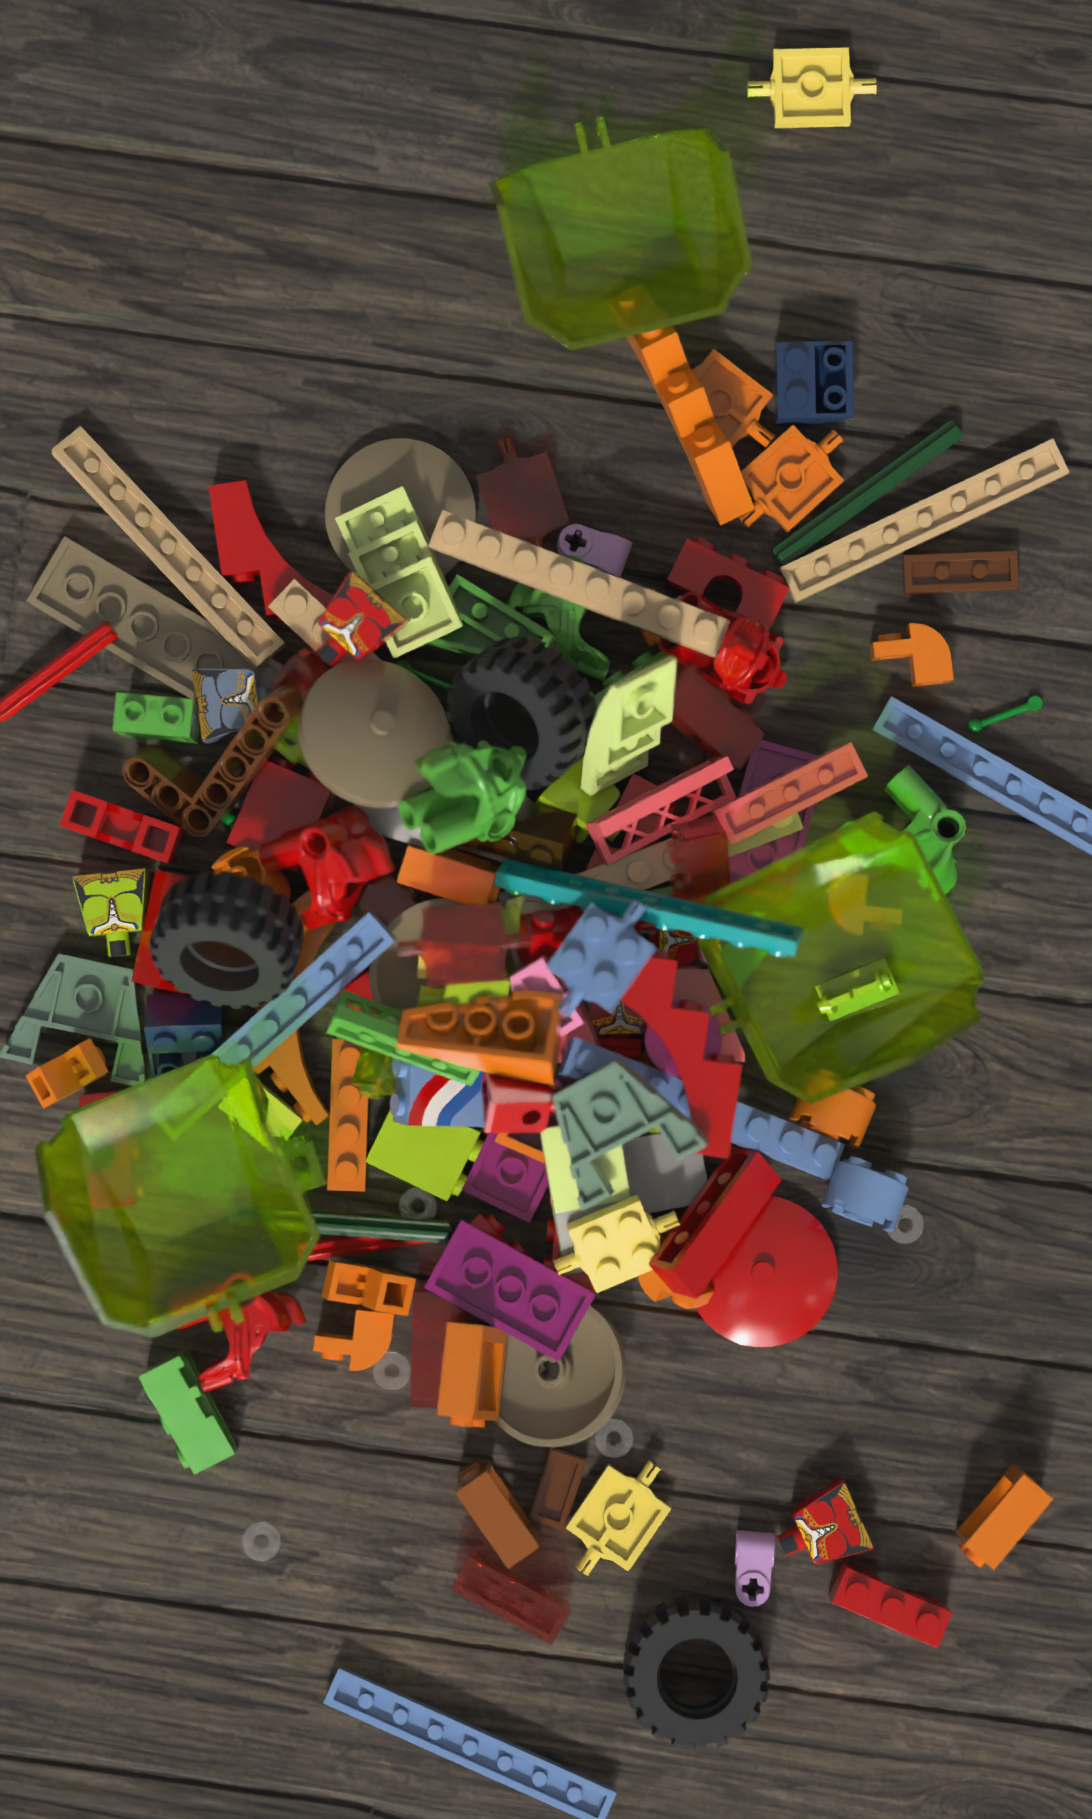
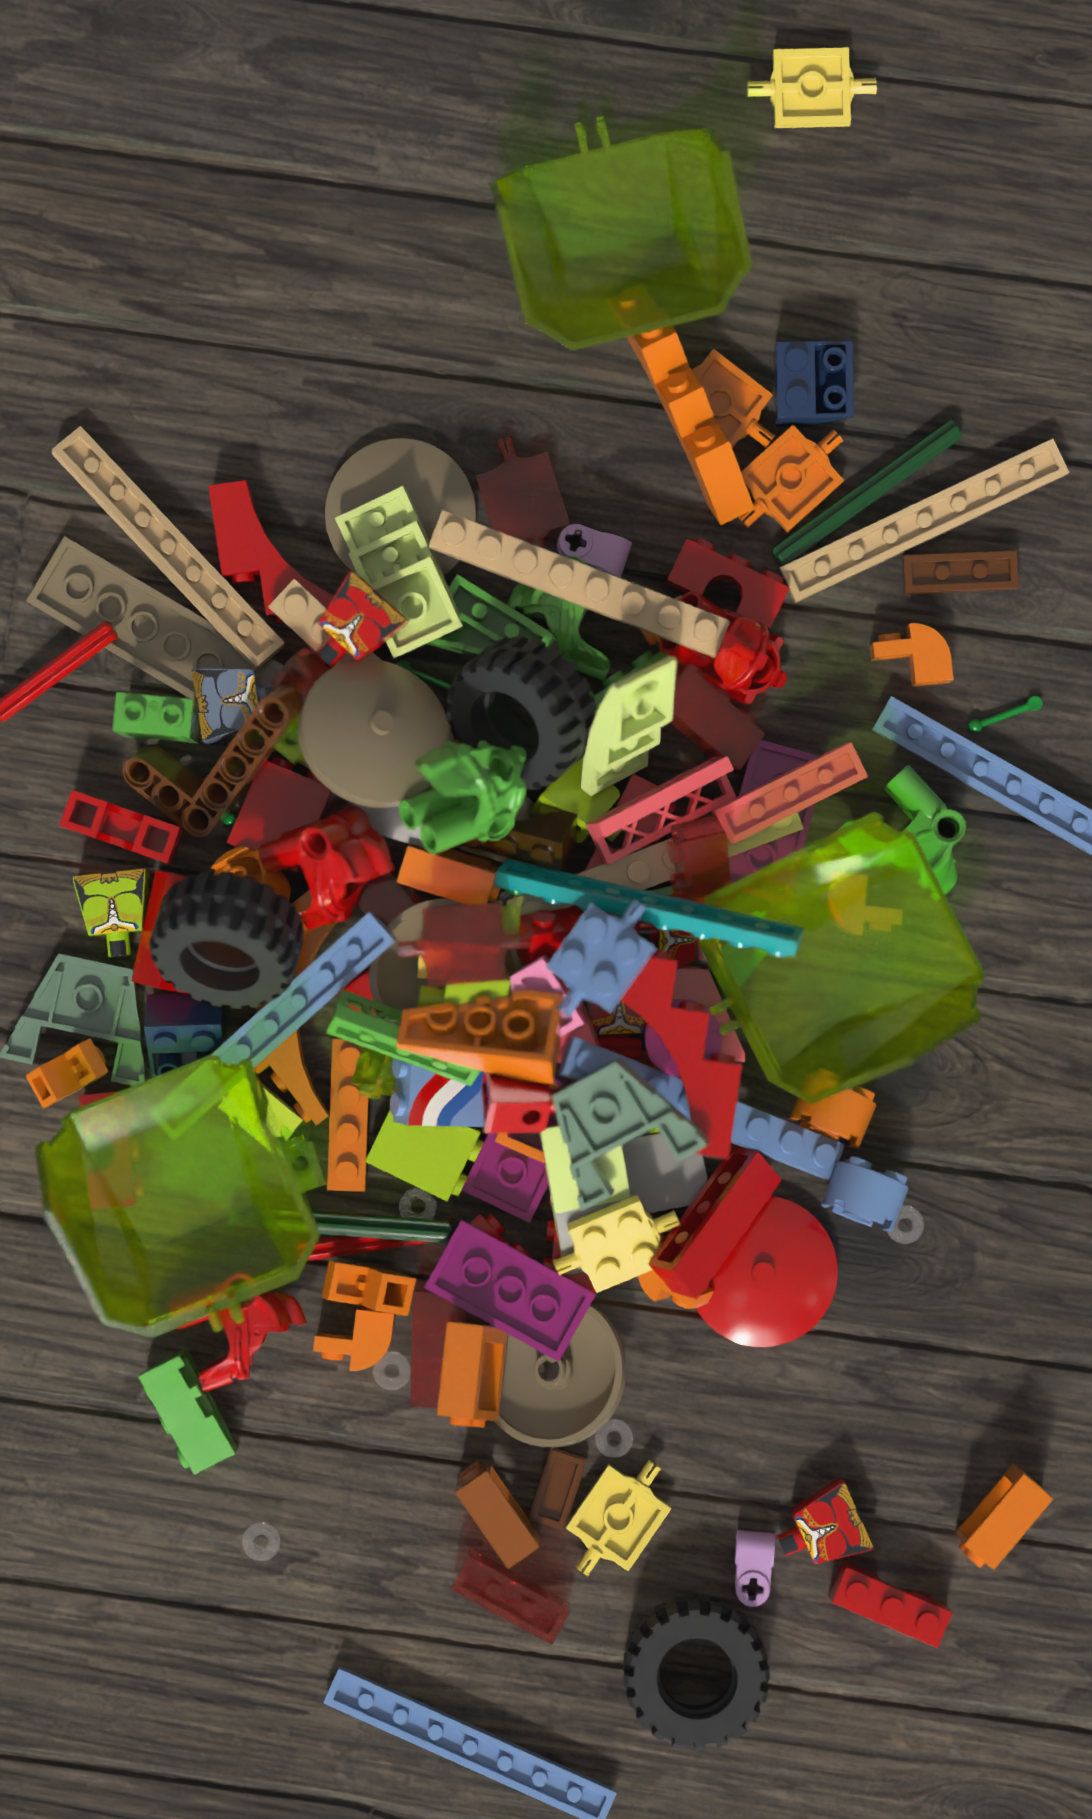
lime hinge [815,958,900,1021] -> none

